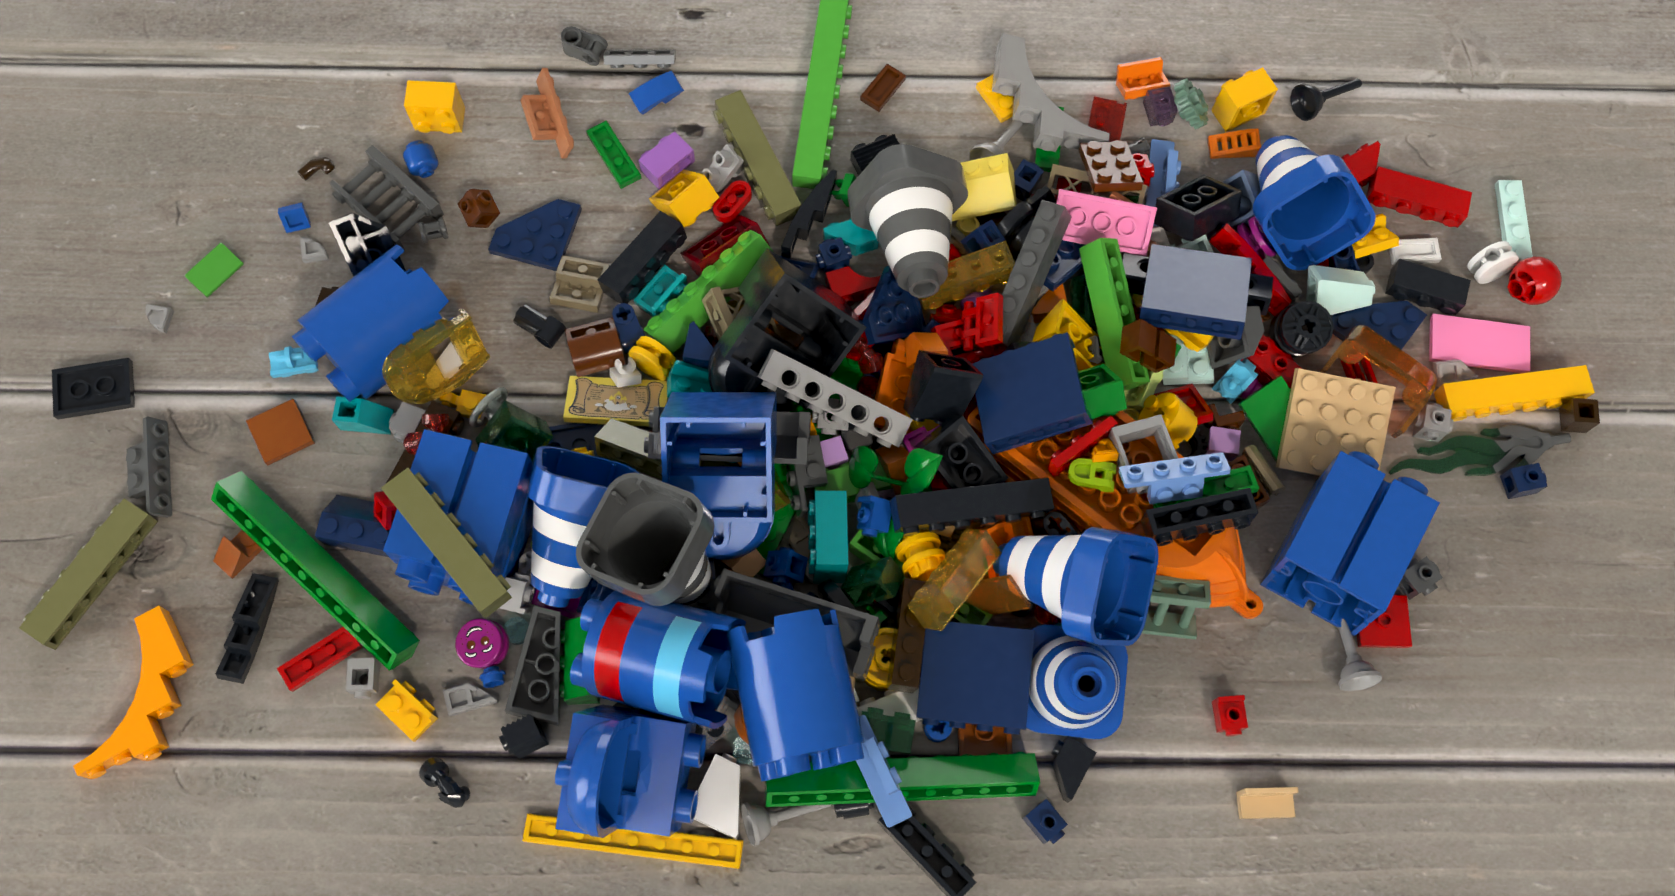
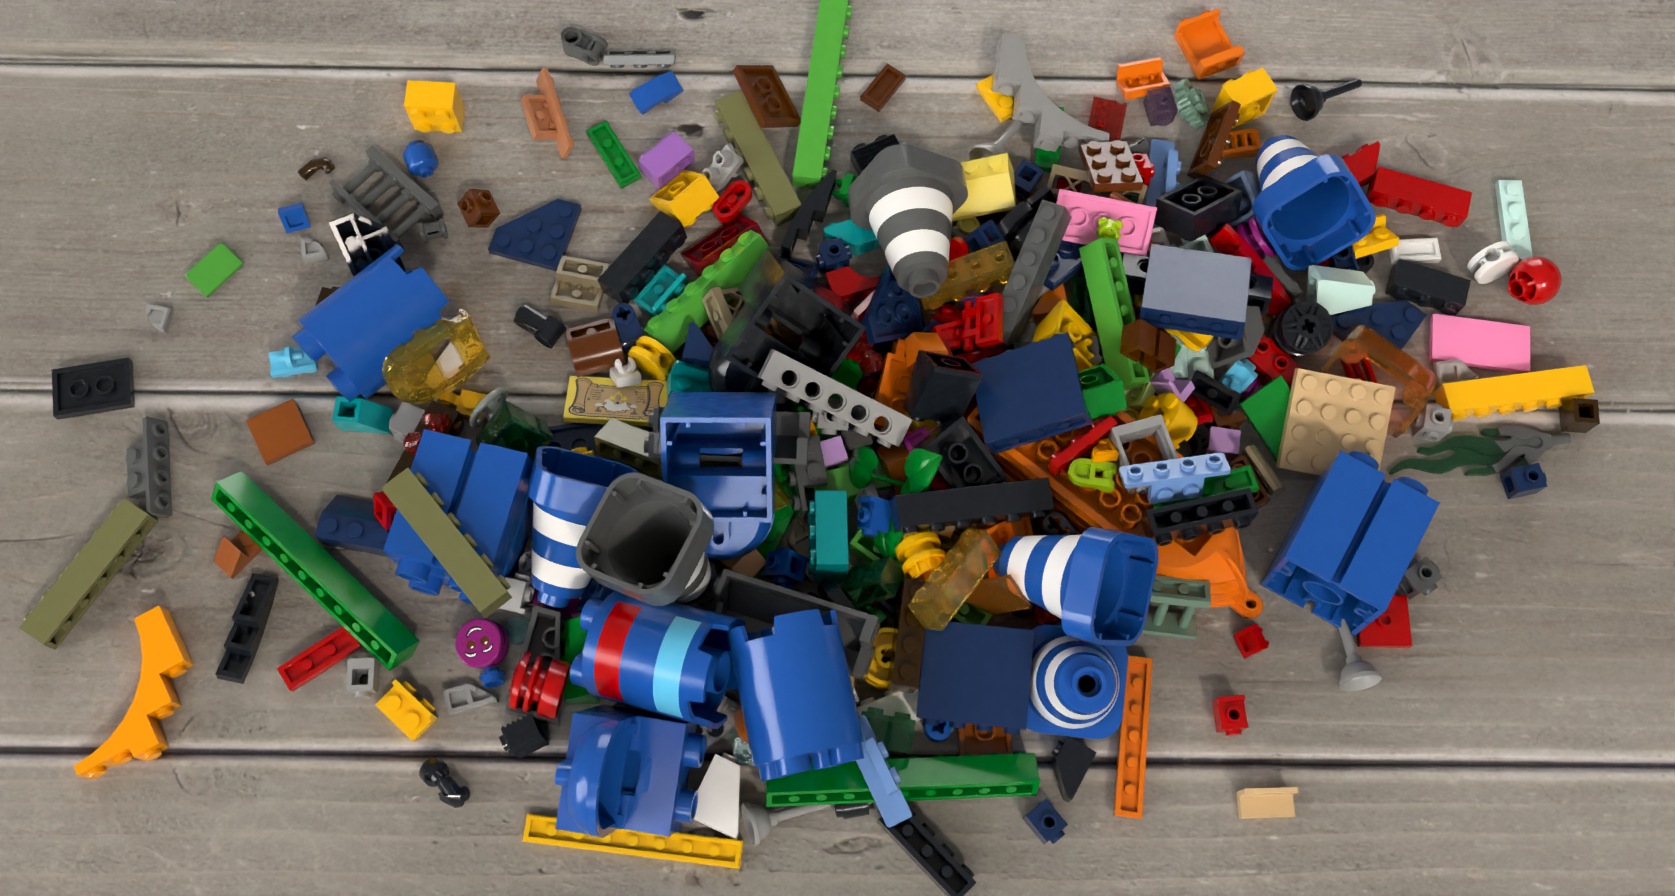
none -> red wheel [509,652,571,720]
none -> reddish brown plate [732,65,801,128]
none -> red tile [949,237,969,263]
none -> lime plate [1096,217,1123,240]
none -> orange plate [1113,655,1153,820]
none -> lavender panel [1150,368,1195,402]
none -> orange panel [1174,9,1245,80]
none -> reddish brown plate [1187,100,1241,179]
none -> black slope [1191,370,1241,415]
none -> red tile [1233,624,1269,659]

